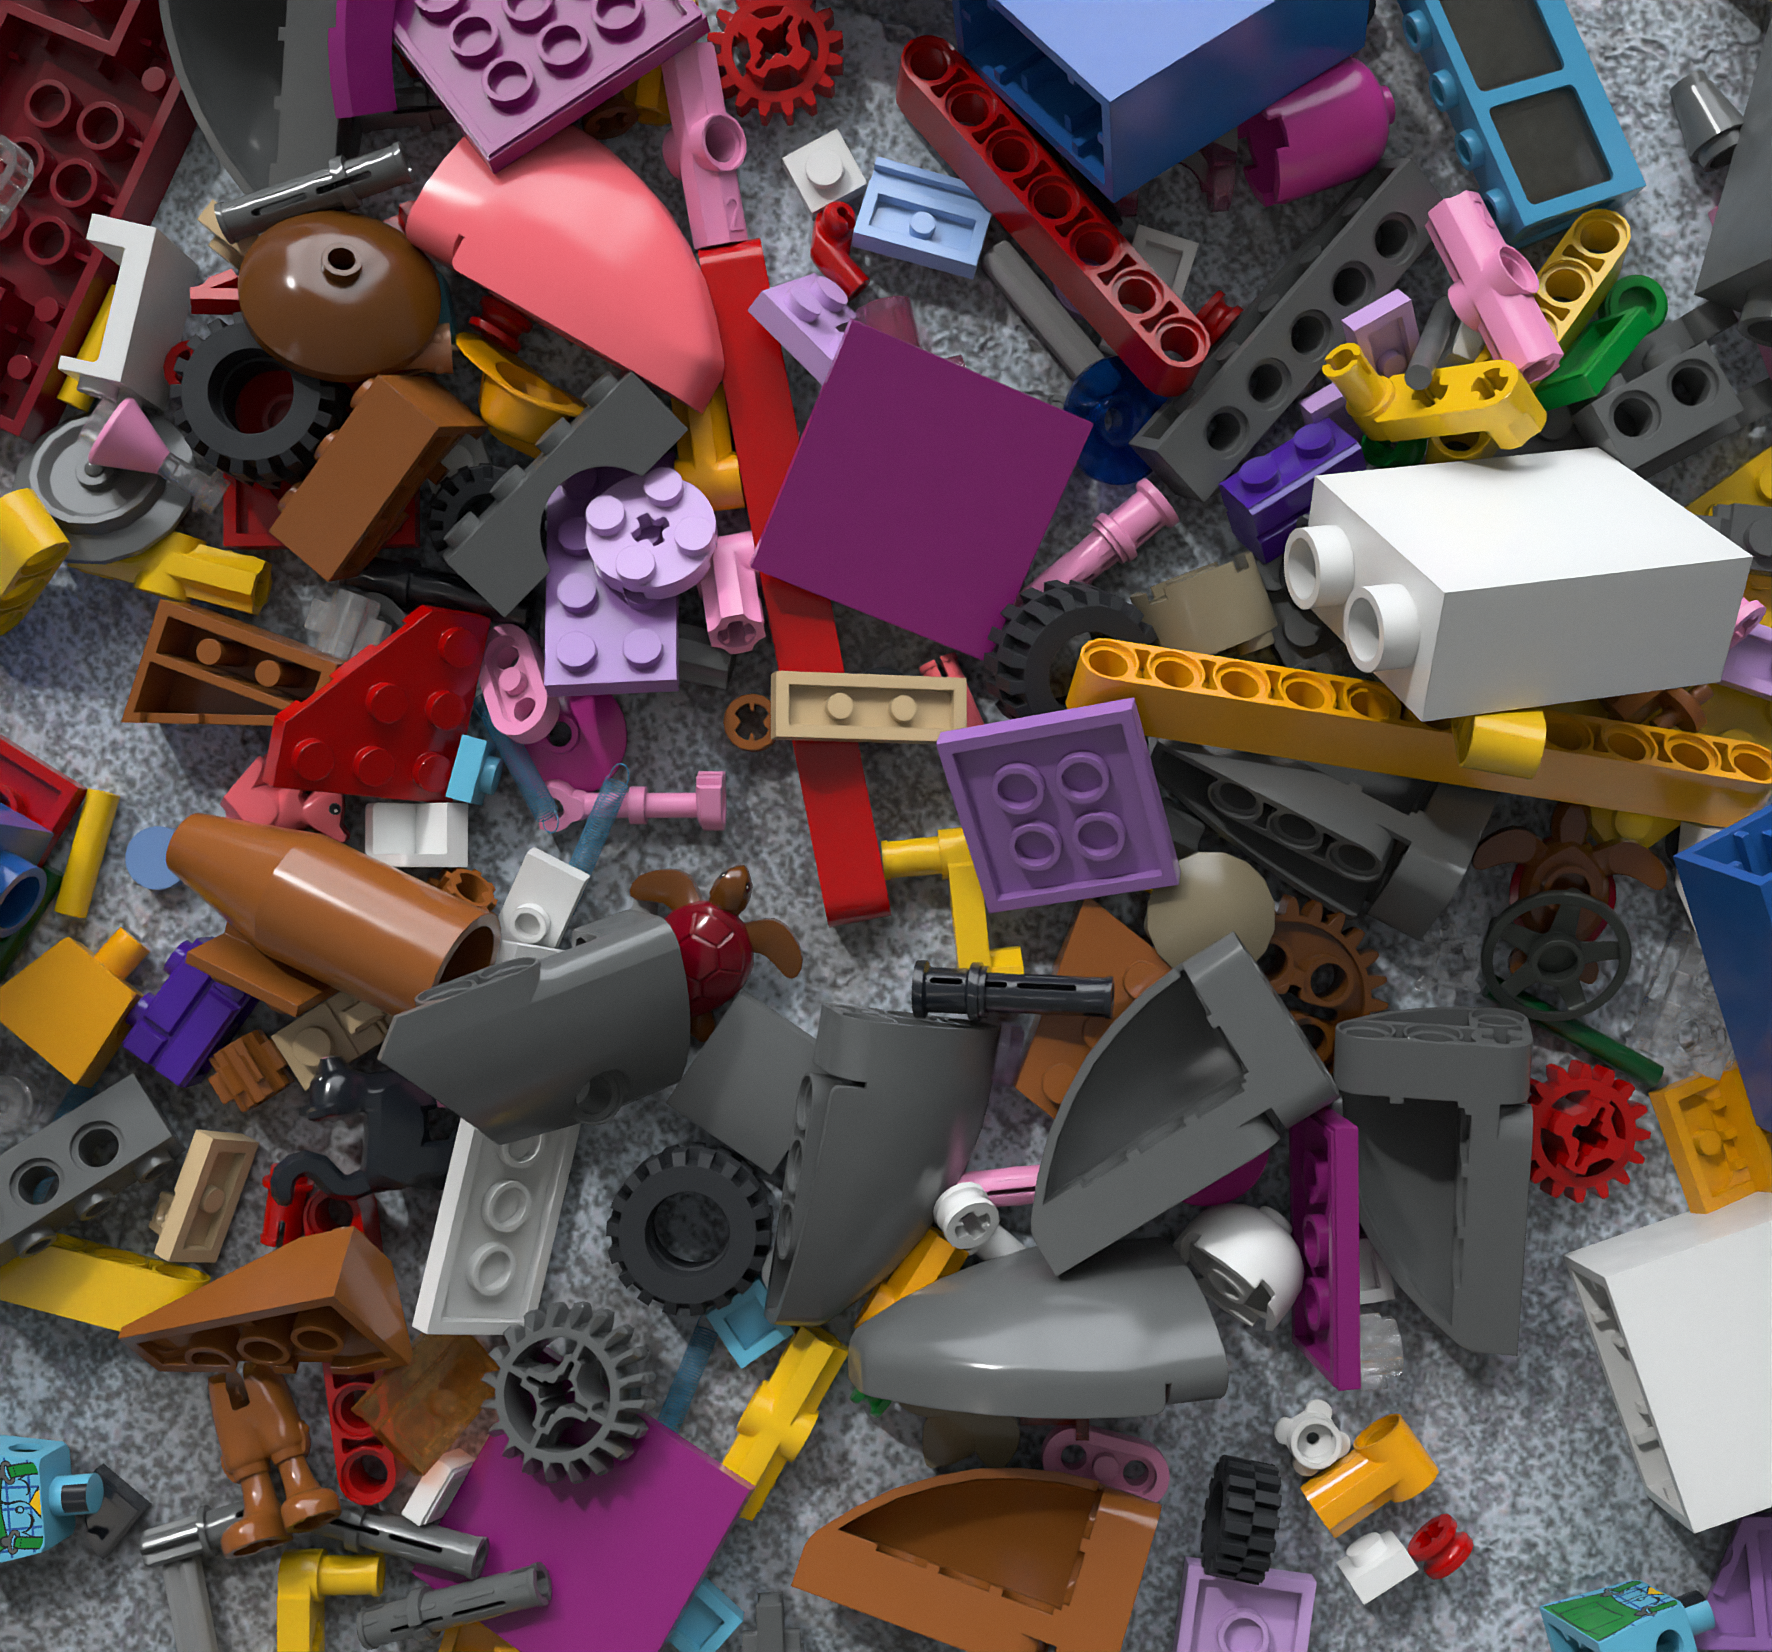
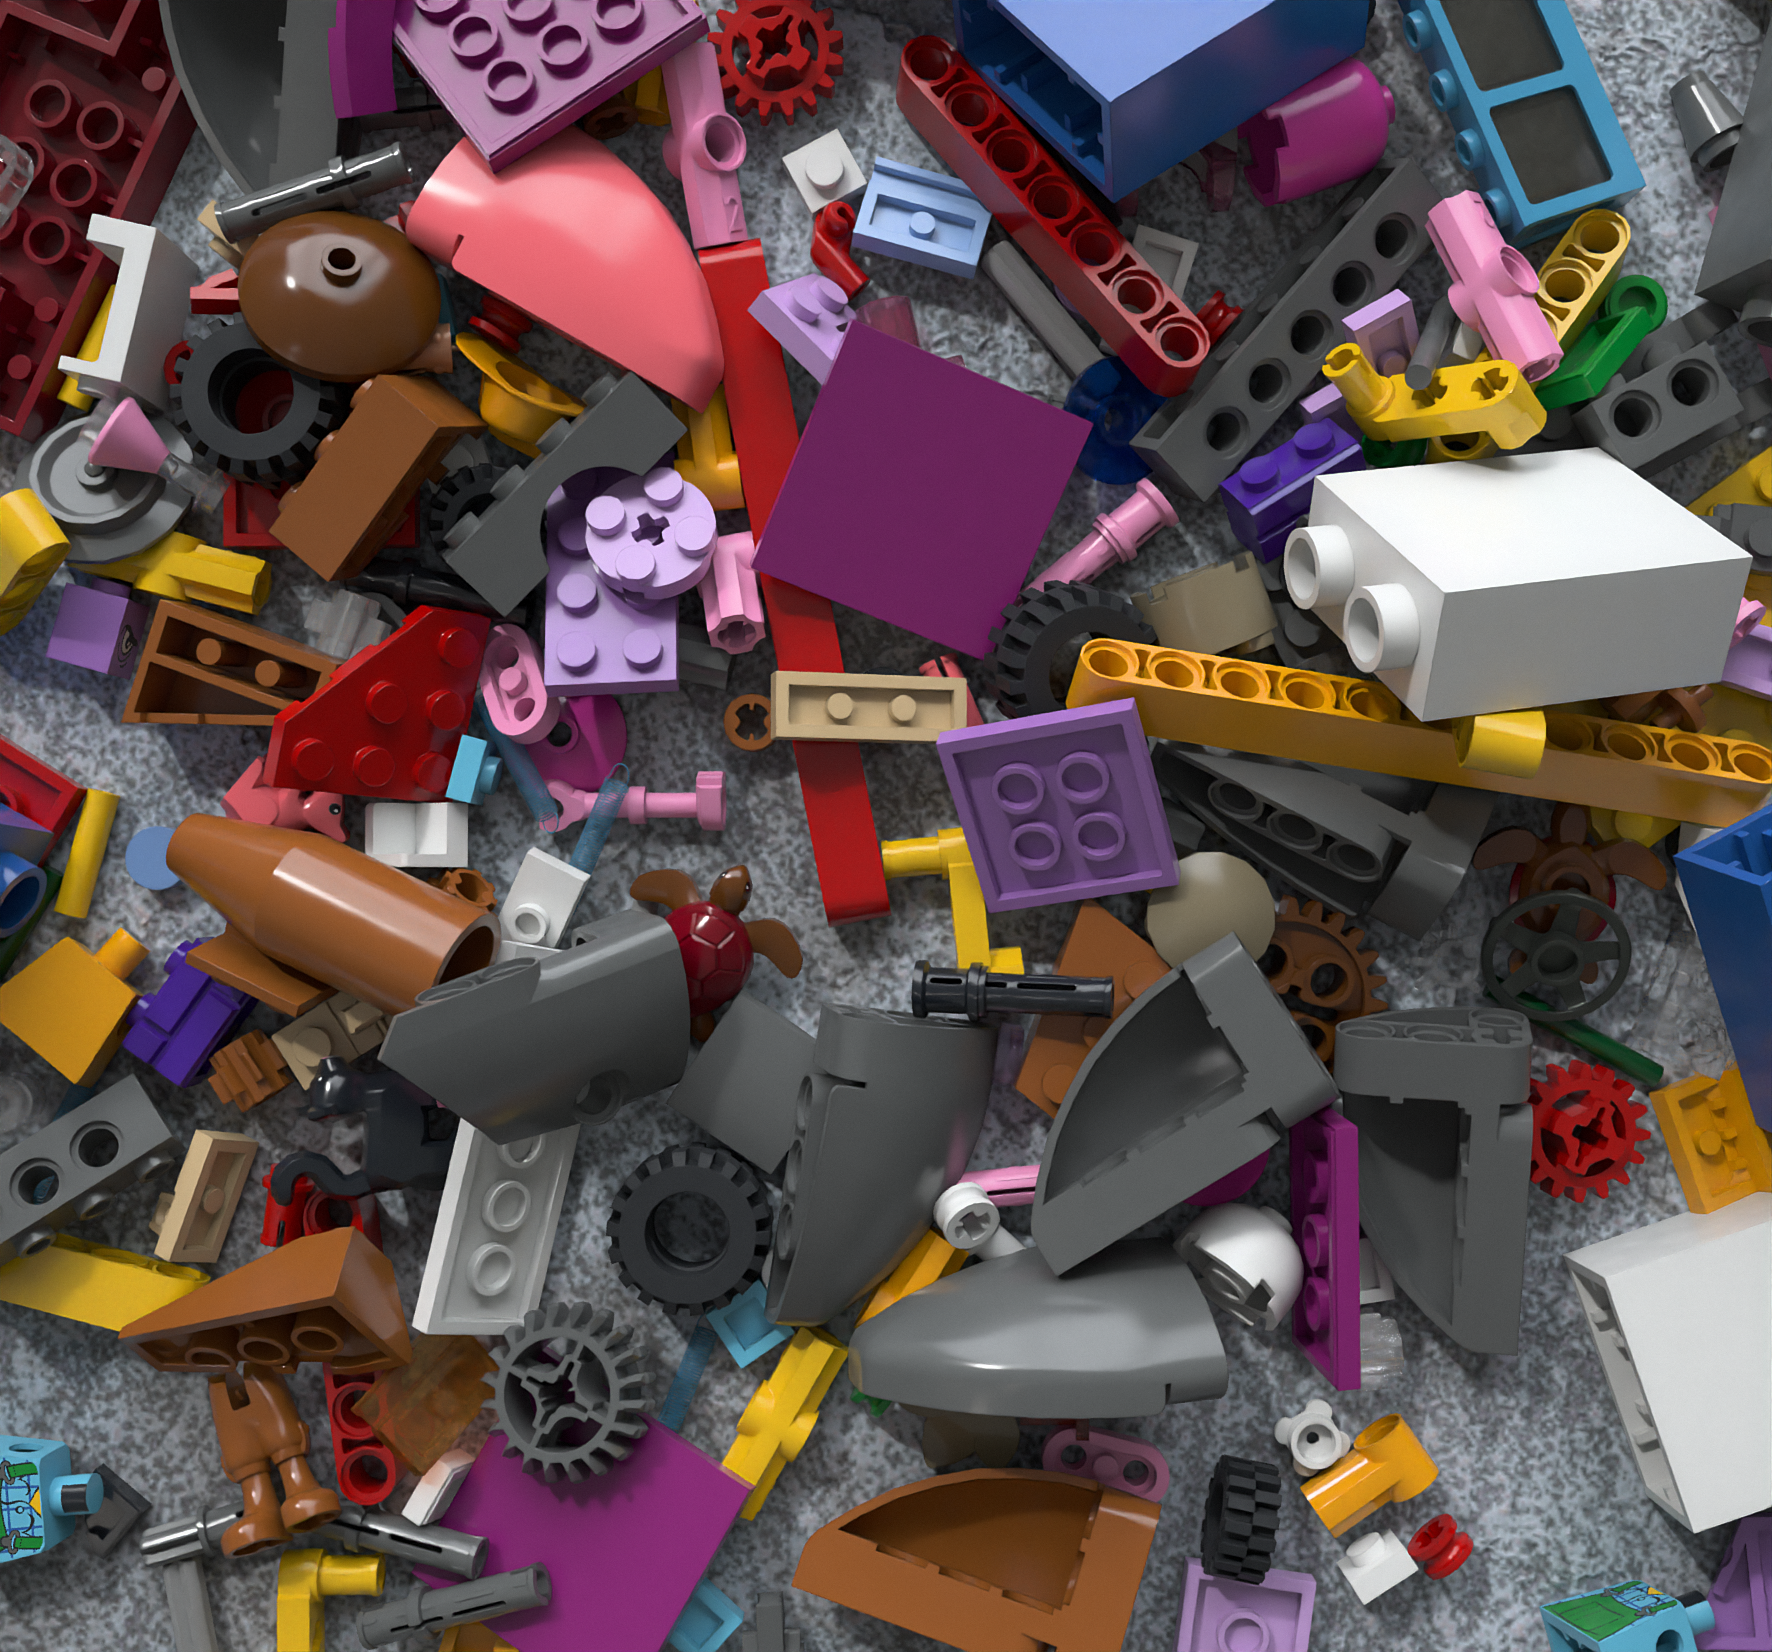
none -> medium lavender brick [45,577,150,680]

